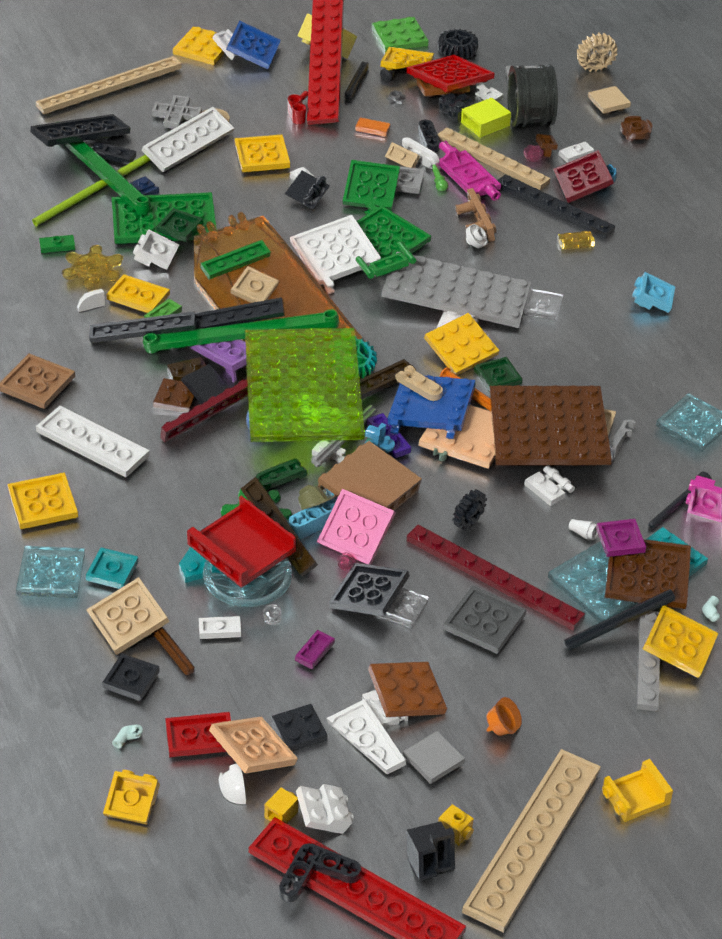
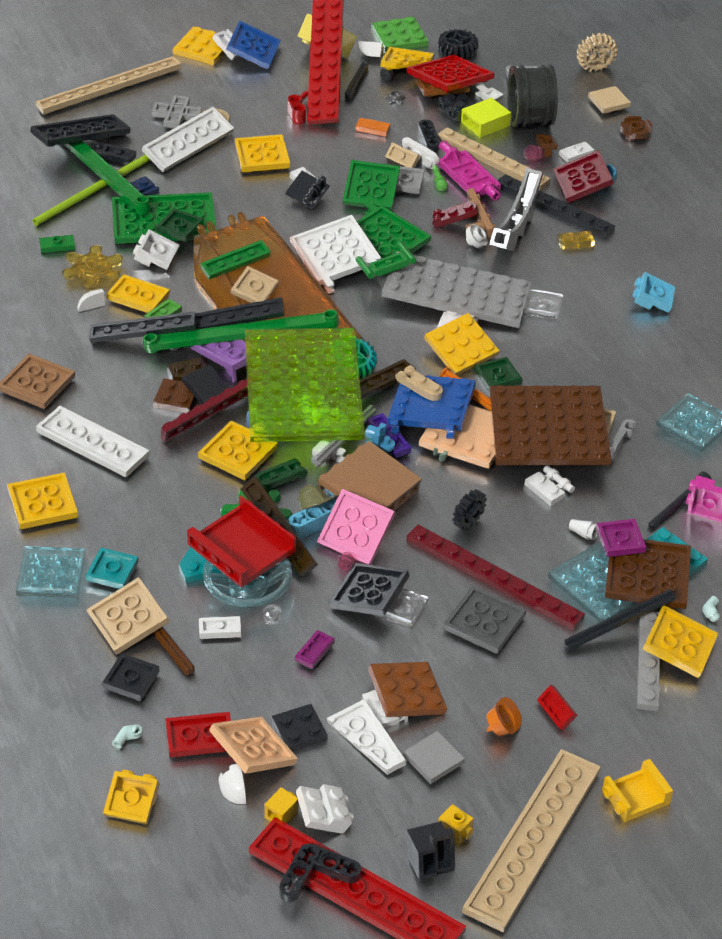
none -> yellow plate [198,421,278,480]
none -> white brick [358,41,384,58]
none -> dark red plate [432,201,478,227]
none -> light grey arch [490,168,543,251]
none -> red plate [537,685,578,730]

